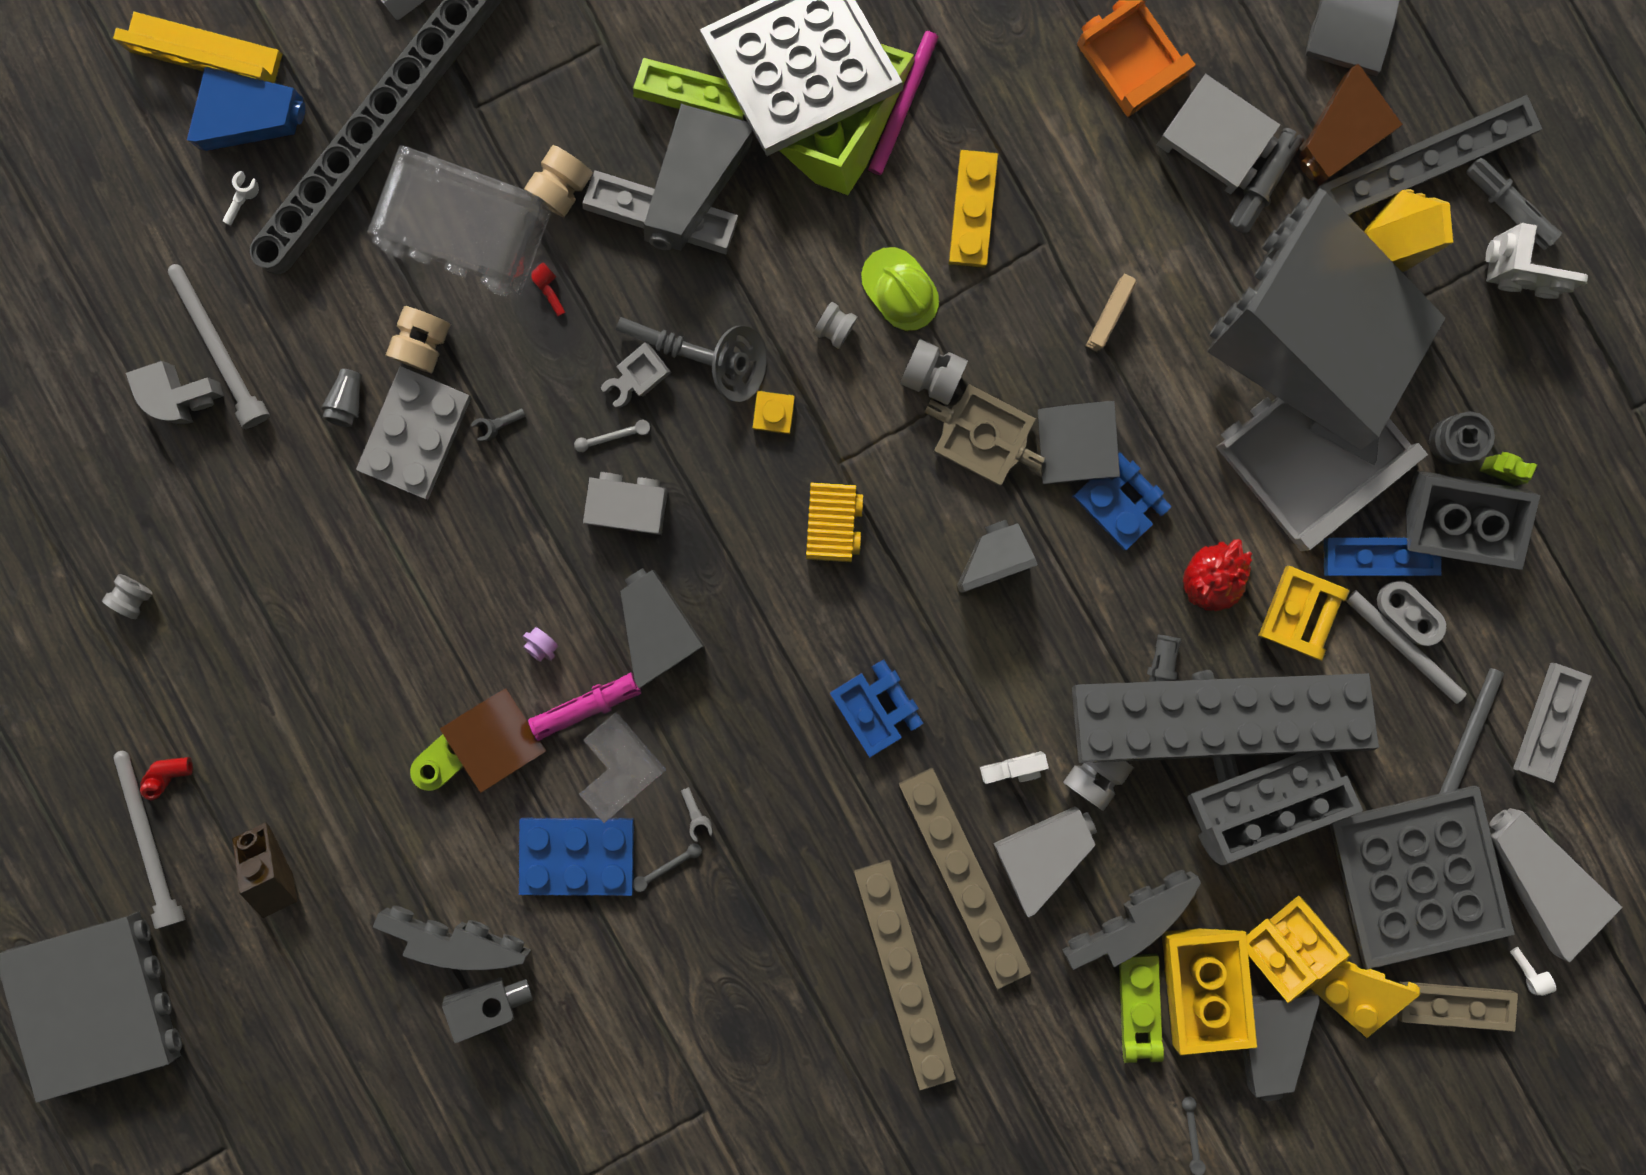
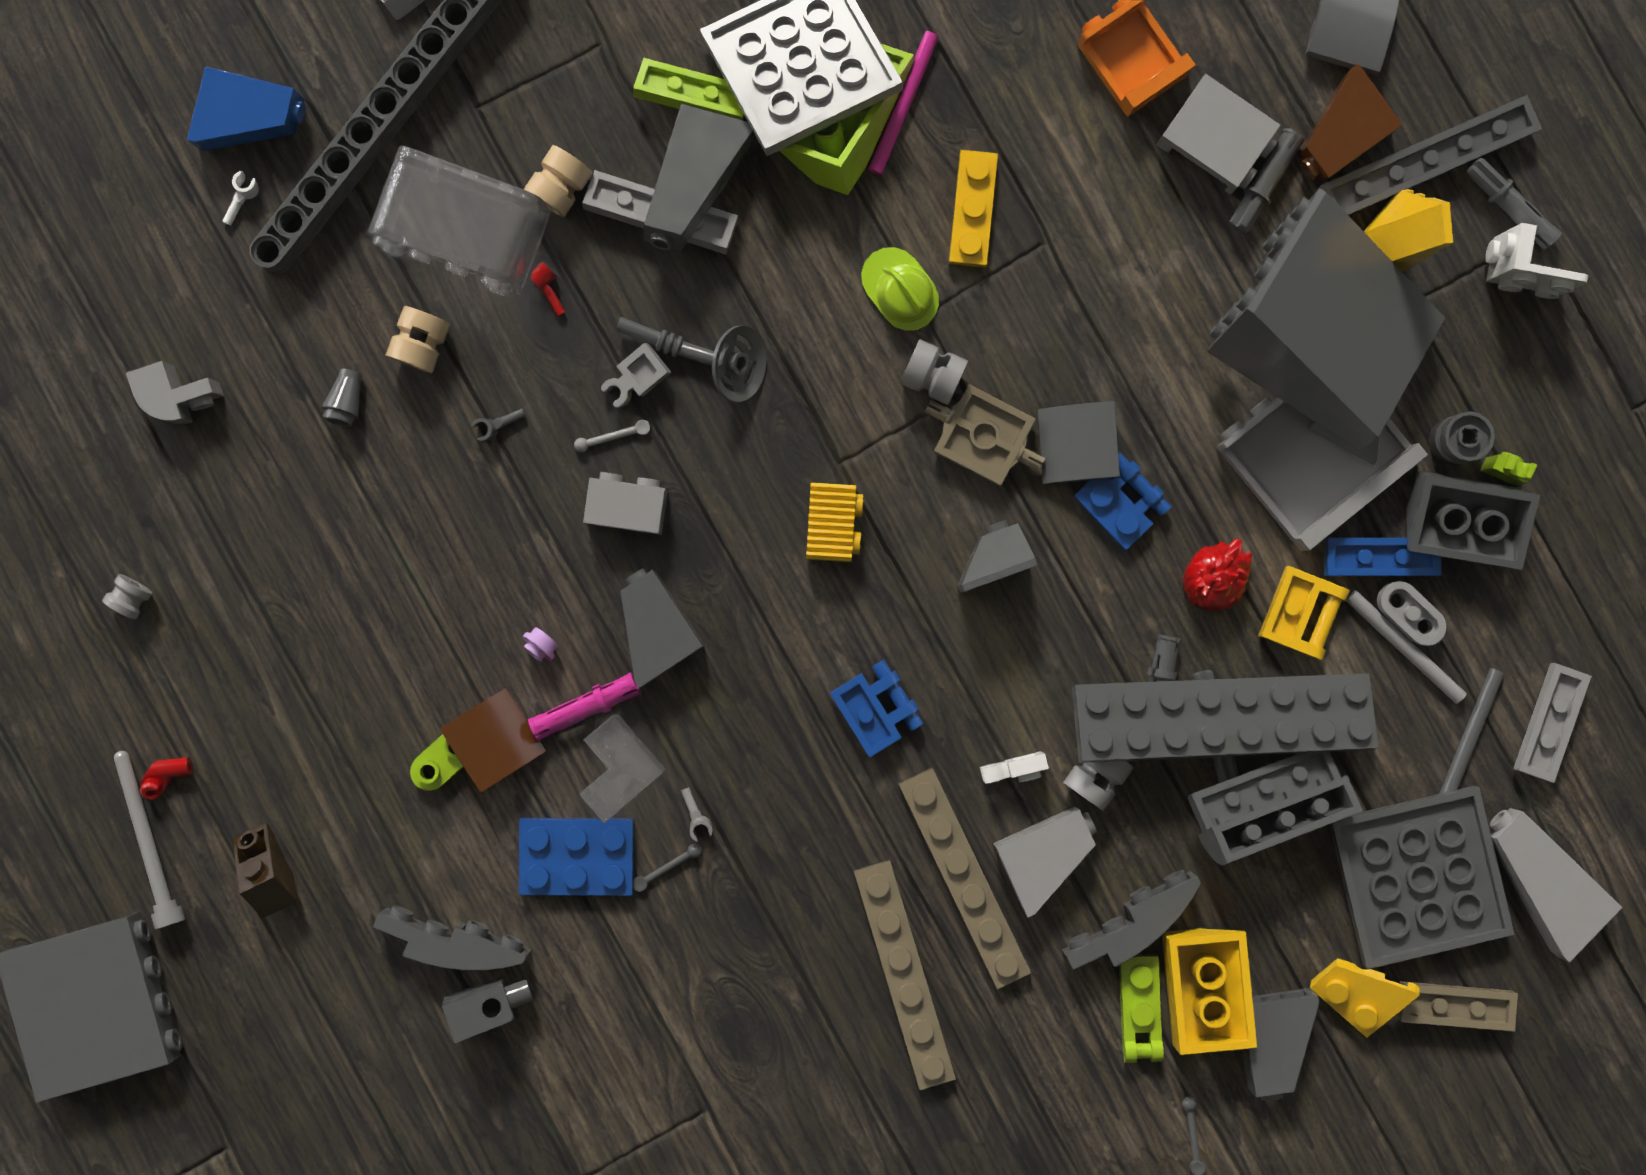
yellow fence [113,12,283,83] -> none
light grey piece [168,264,270,429] -> none
light grey plate [356,366,472,500] -> none
yellow plate [752,391,795,434] -> none
light grey wheel [813,302,858,349] -> none
tan tile [1086,273,1137,352] -> none
yellow slope [1246,895,1351,1003] -> none
white hand [1510,947,1556,996] -> none

